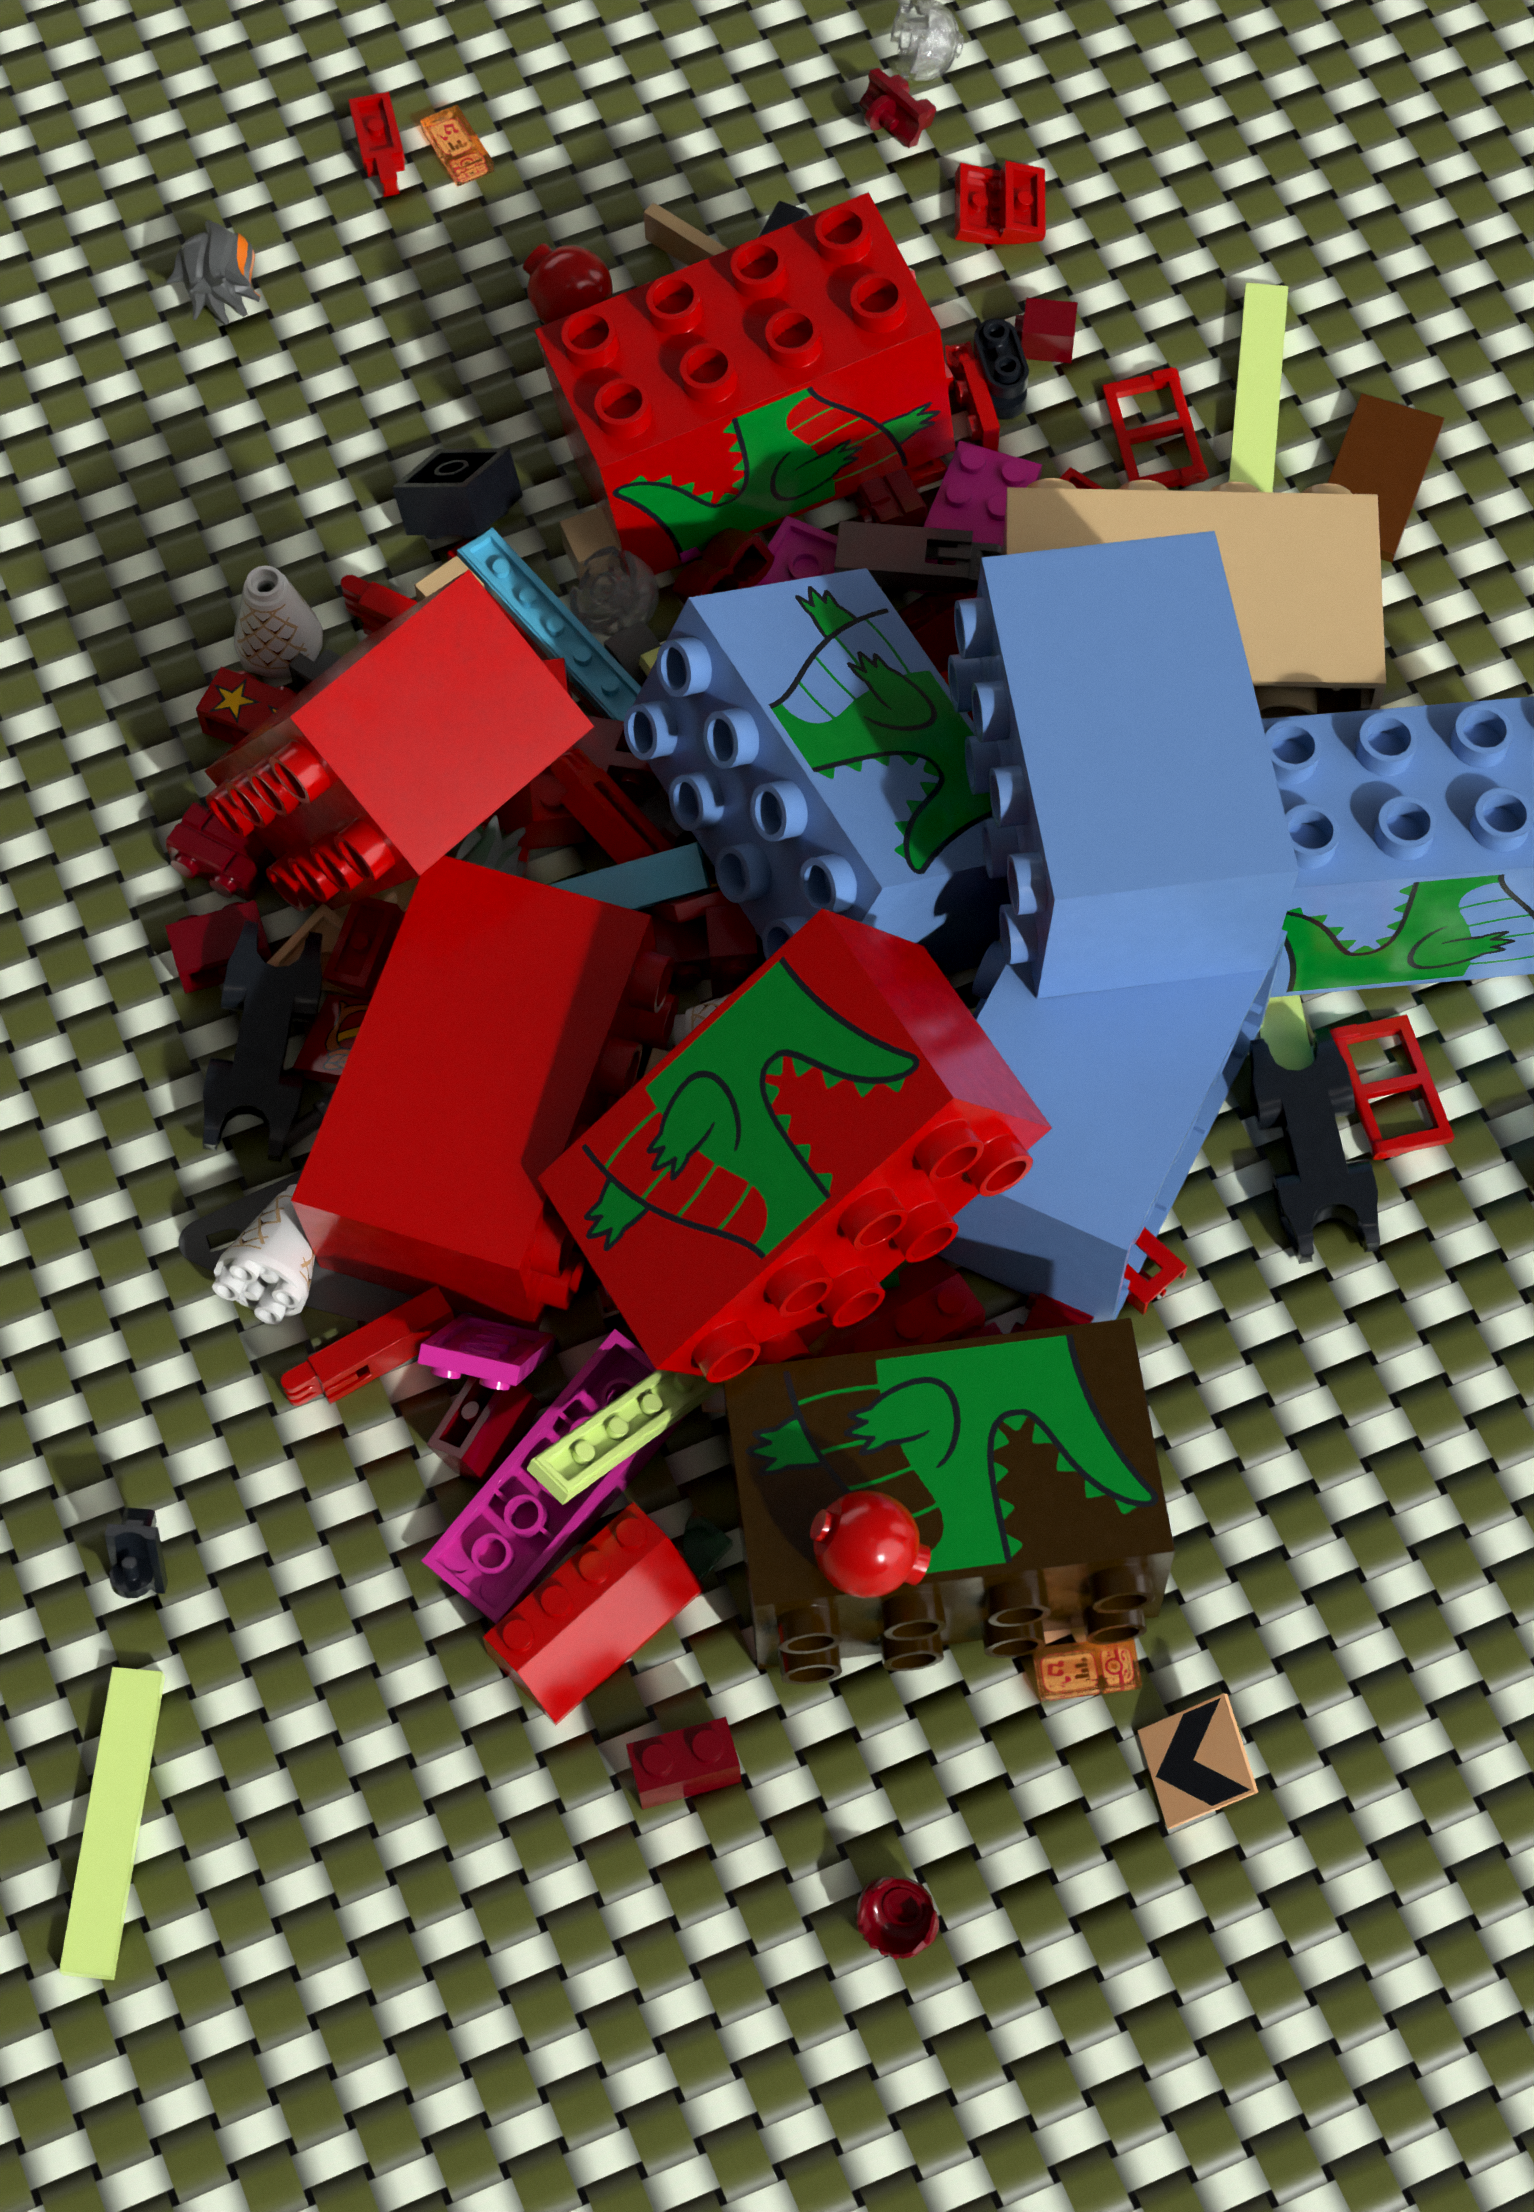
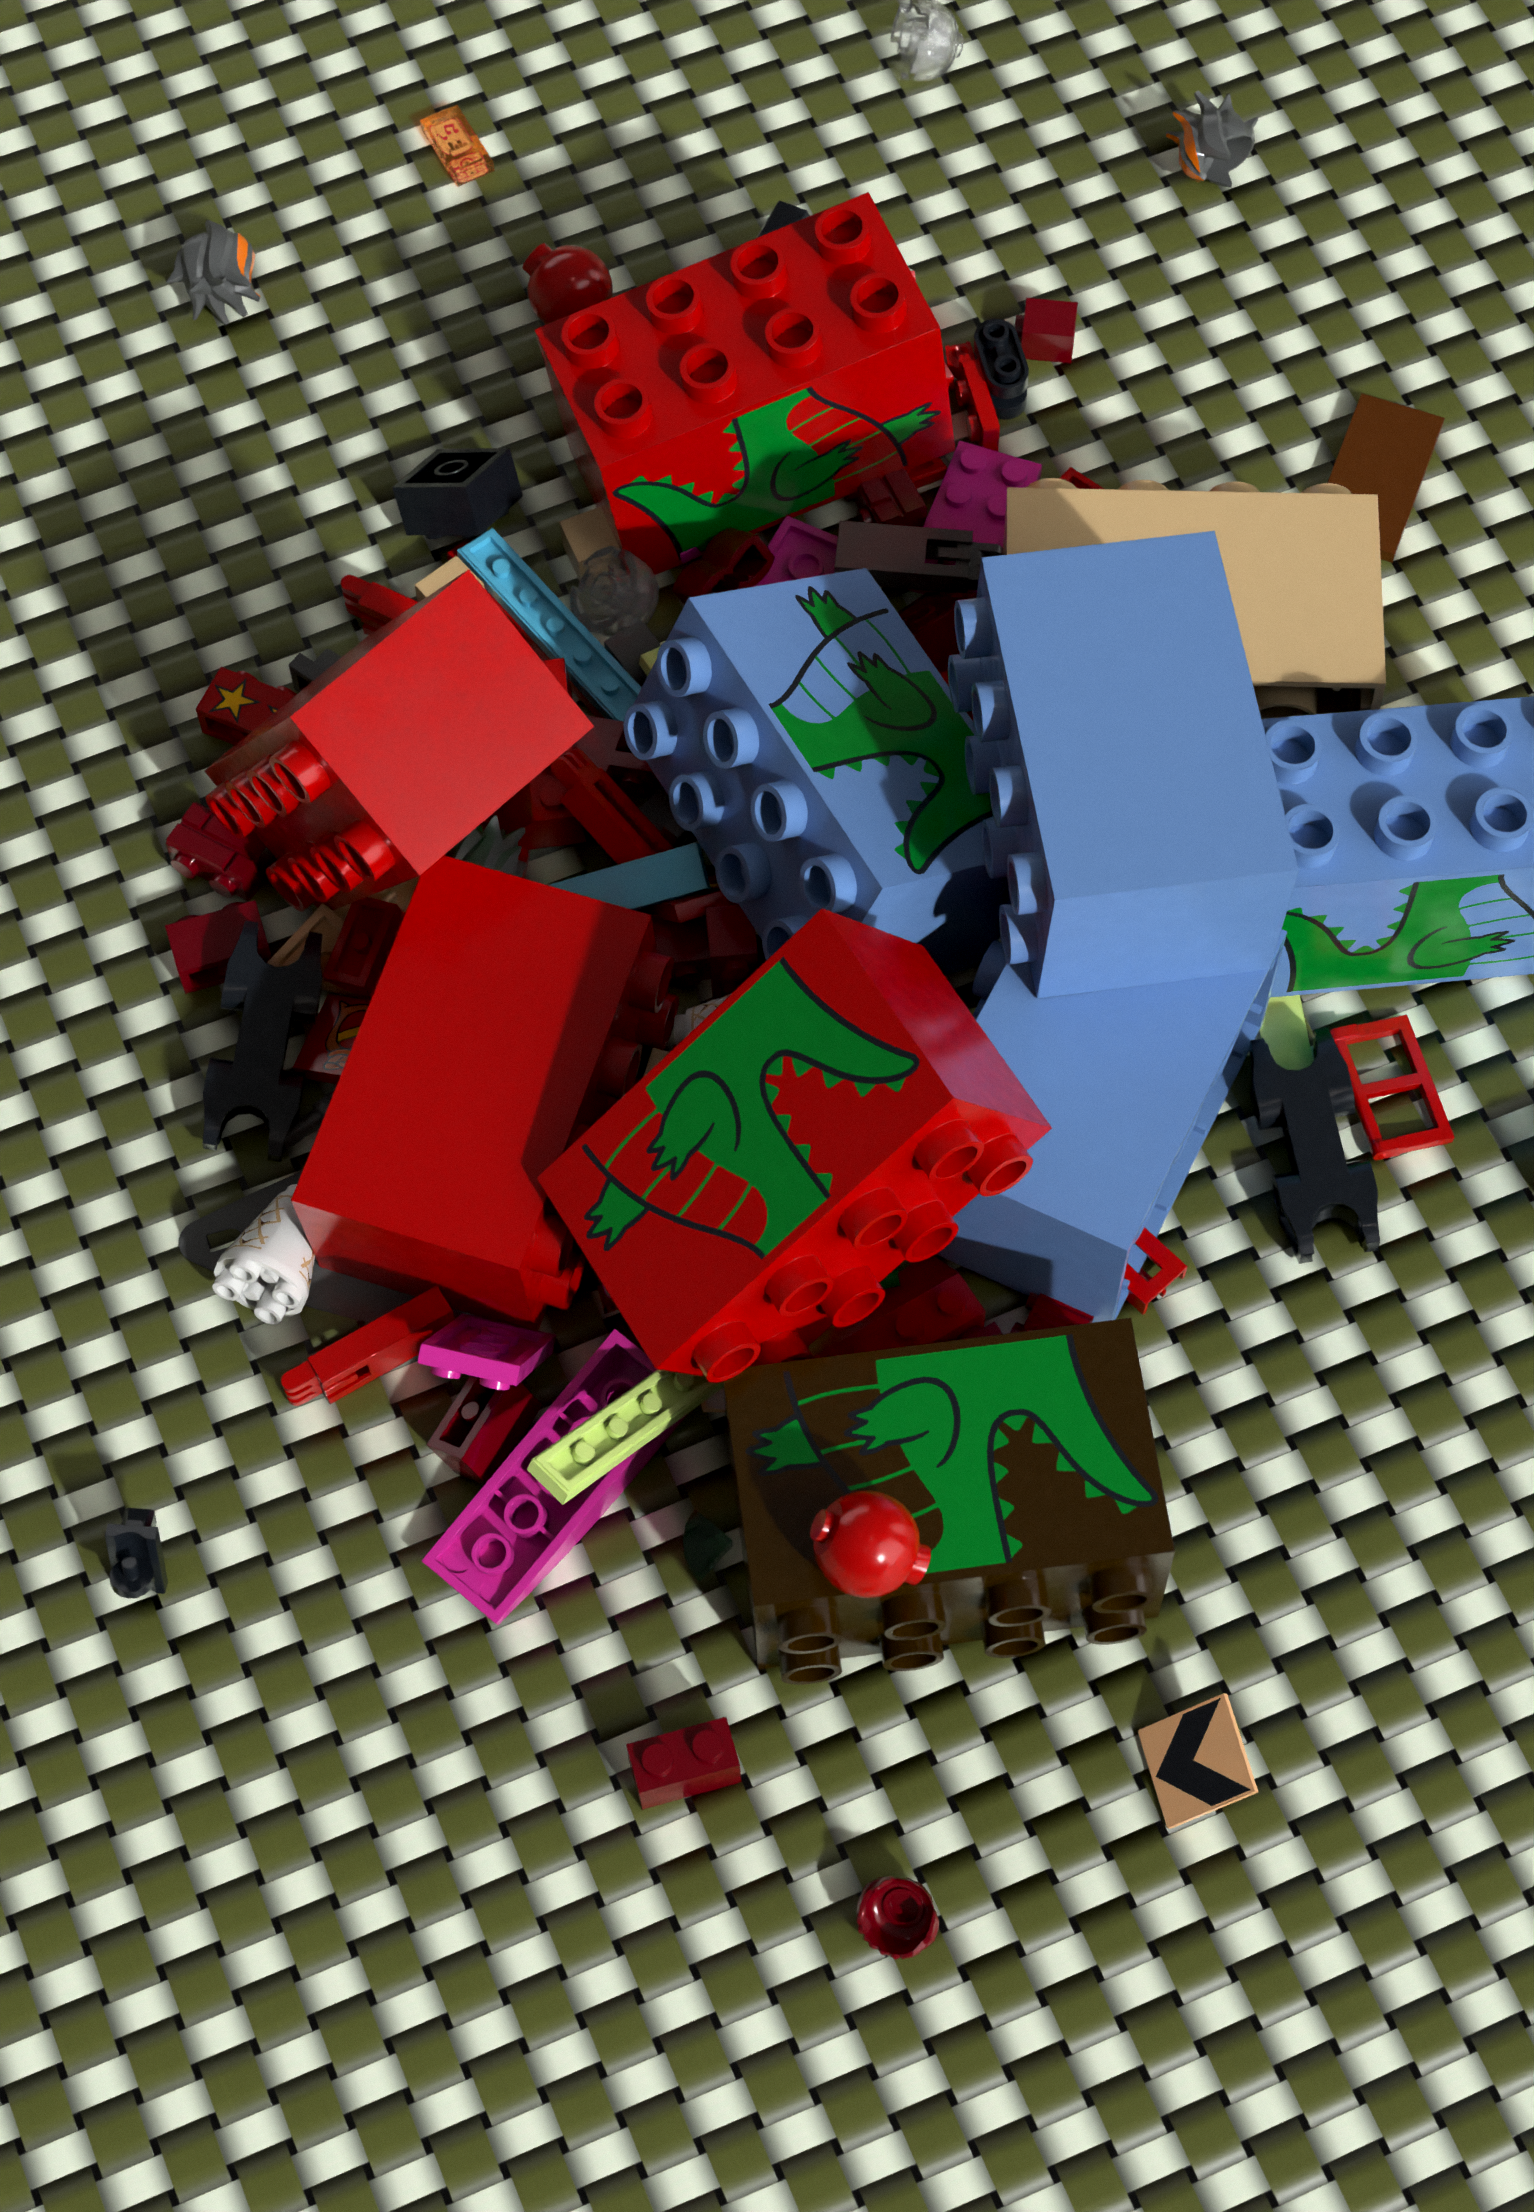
yellowish green tile [59,1667,165,1980] -> none
white cone [234,566,323,678] -> none
red hinge [348,91,405,197] -> none
red slope [483,1502,704,1726] -> none
tan tile [644,203,729,266] -> none
dark red hips [859,68,936,148] -> none
red slope [955,161,1046,244] -> none
clear orange tile [1032,1640,1142,1702] -> none
red window [1102,367,1209,488] -> none
yellowish green tile [1228,282,1288,492] -> none
none -> dark grey hair [1166,90,1258,188]

